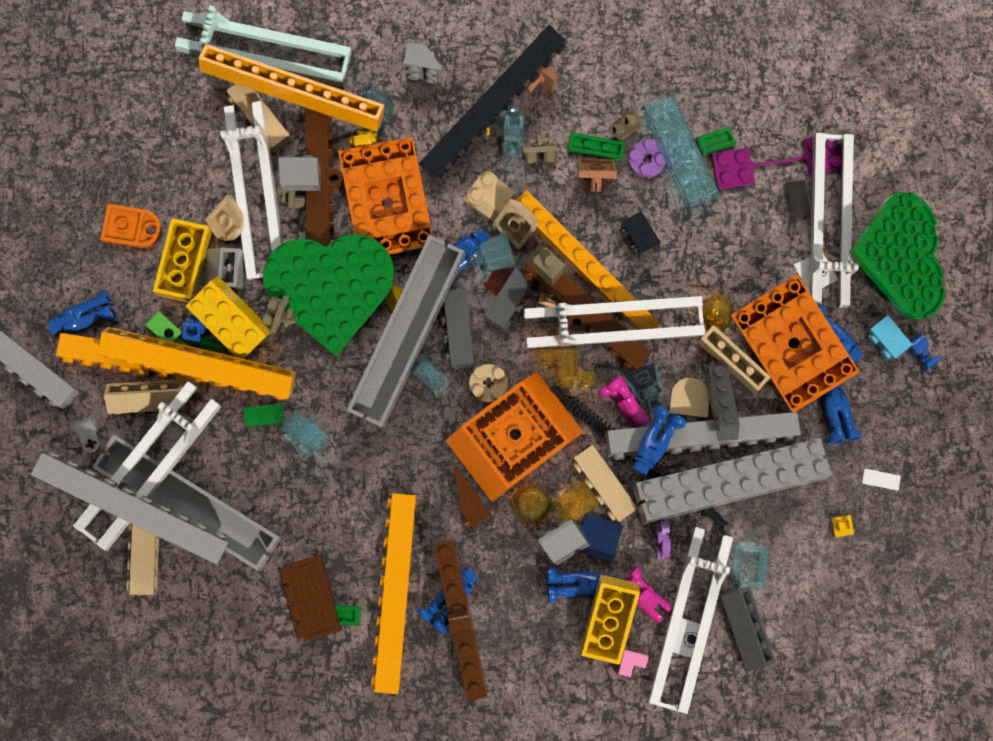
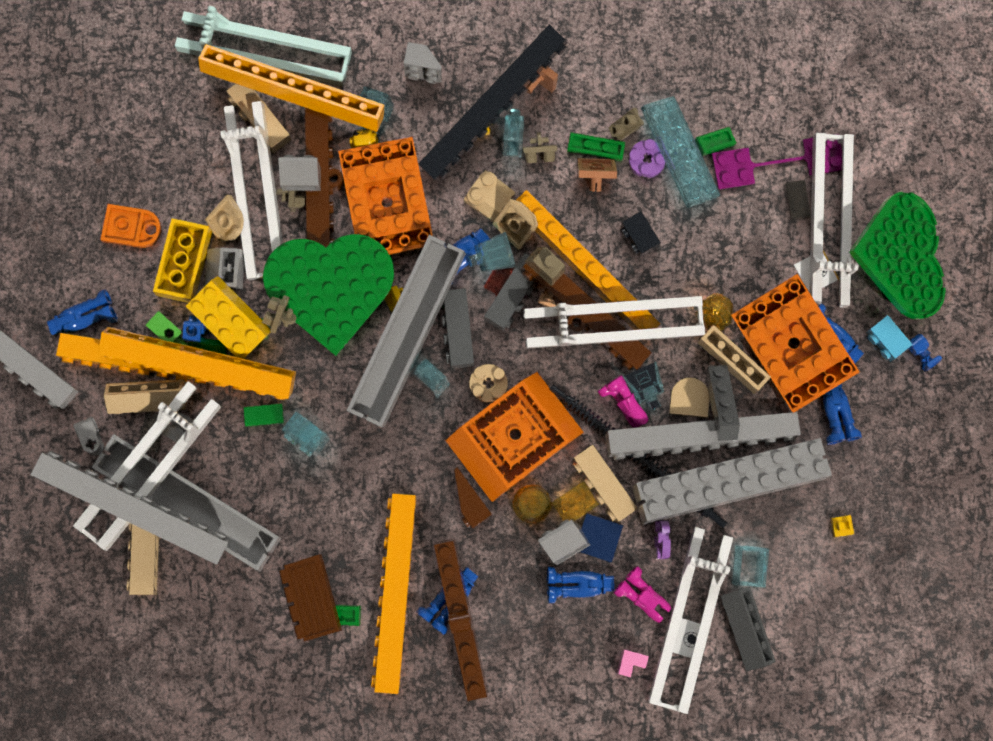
clear yellow bracket [537,349,598,389] -> none
yellow brick [581,574,640,665] -> none
blue piece [632,405,687,475] -> none
white sticker [862,469,901,491] -> none

